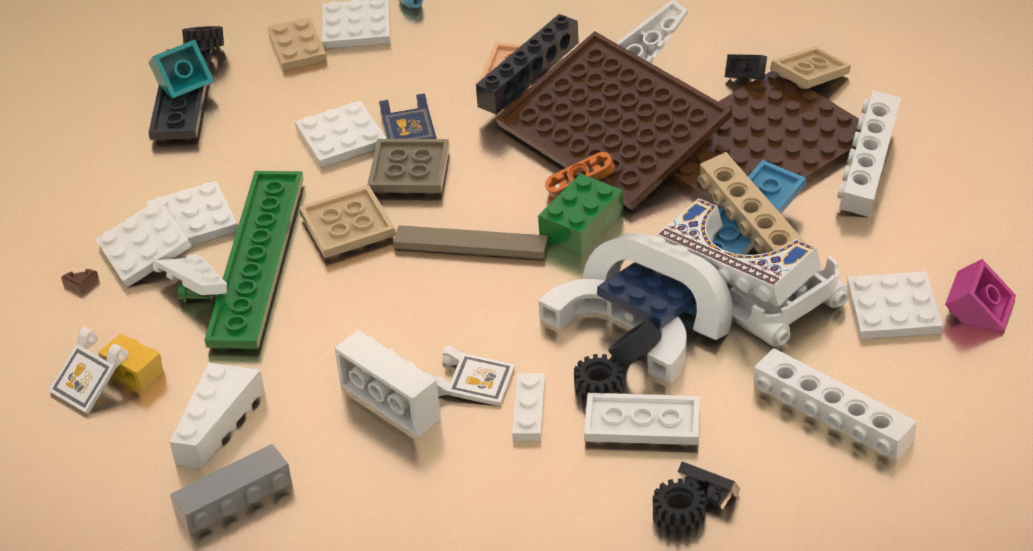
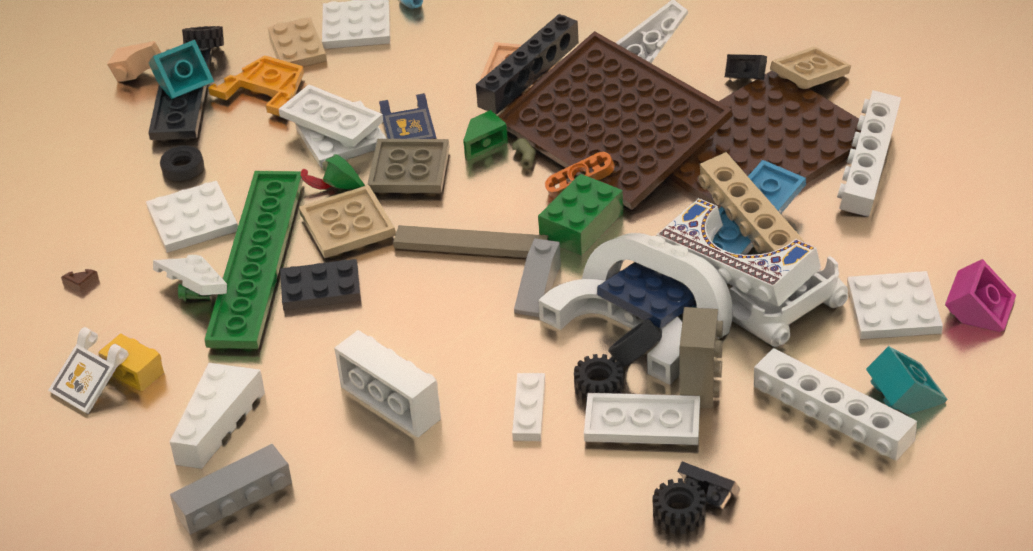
white plate [95,199,192,288] -> none
white flag [434,346,515,406] -> none
none -> light nougat arch [107,41,161,82]
none -> black tyre [160,146,204,181]
none -> light orange wing [208,56,304,116]
none -> white plate [279,85,383,147]
none -> black plate [280,259,361,310]
none -> green piece [300,154,365,190]
none -> green slope [463,110,508,161]
none -> olive arm [512,138,536,169]
none -> light grey slope [514,238,561,317]
none -> dark tan brick [679,307,723,408]
none -> teal slope [866,346,948,415]

